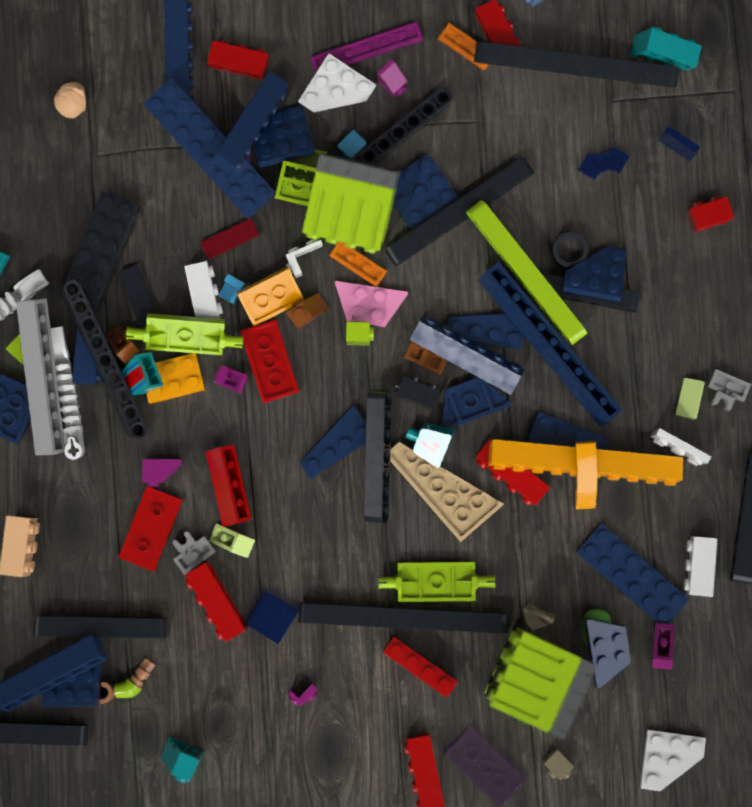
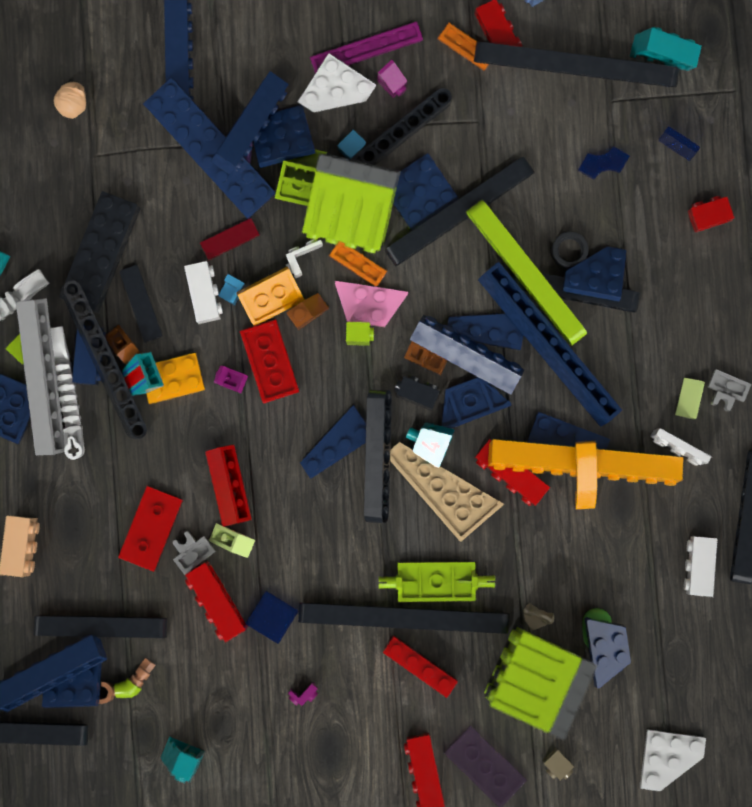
lime plate [126,313,243,355] -> none
magenta slope [142,459,183,487] -> none
red brick [207,40,269,80] -> none
dark blue plate [576,523,690,624] -> none
magenta slope [652,623,675,670] -> none

